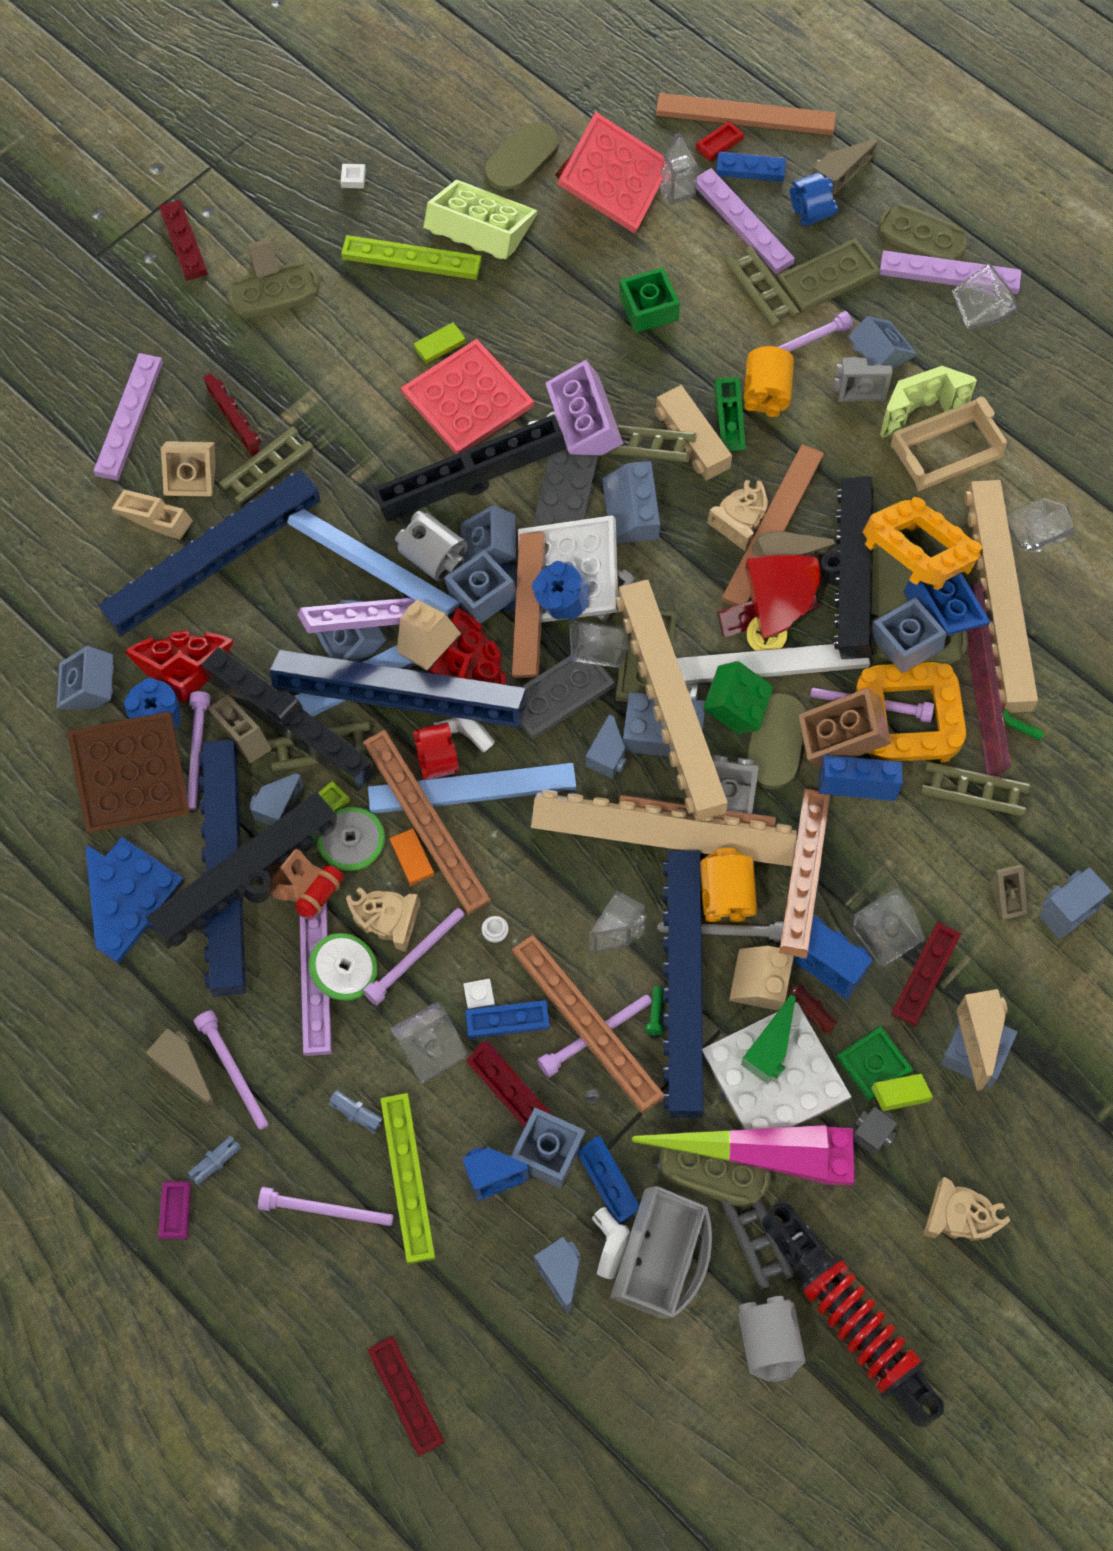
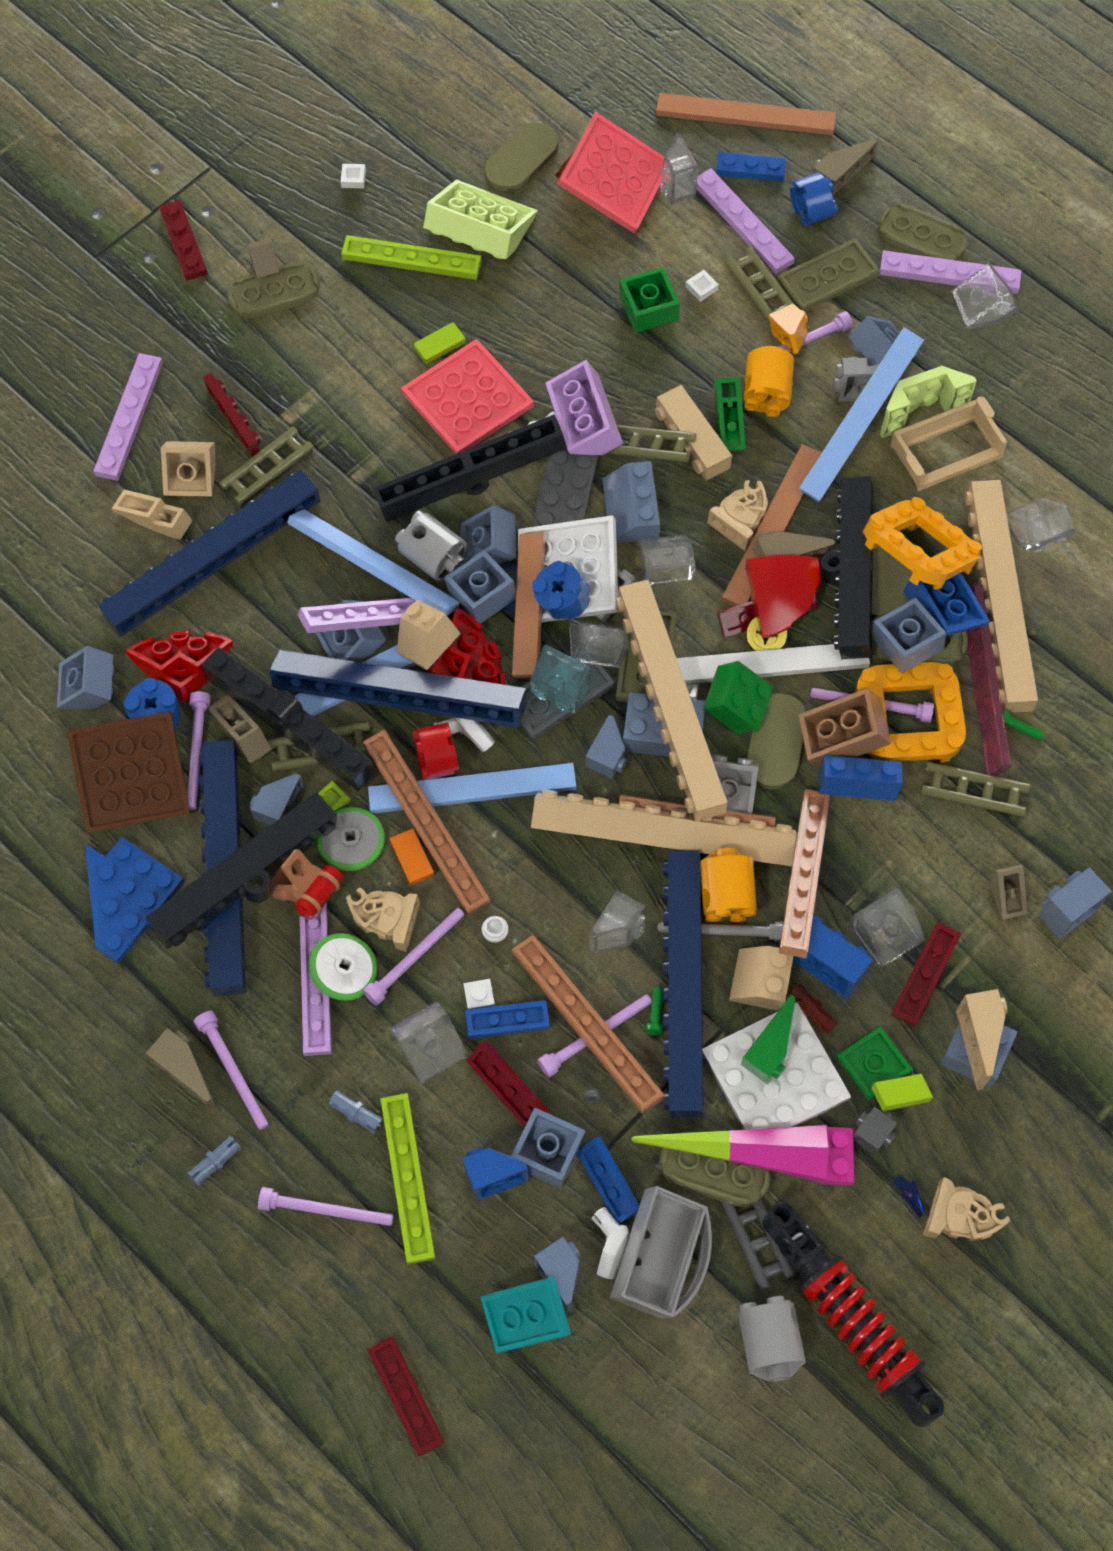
magenta tile [158,1182,192,1240] -> none
red tile [695,121,744,162] -> none
none -> teal tile [480,1276,571,1353]
none -> clear light blue slope [530,644,590,713]
none -> clear slope [638,534,695,584]
none -> white plate [686,270,719,302]
none -> light orange slope [769,304,808,355]
none -> light blue tile [798,327,924,502]
none -> clear blue bar [893,1175,925,1218]

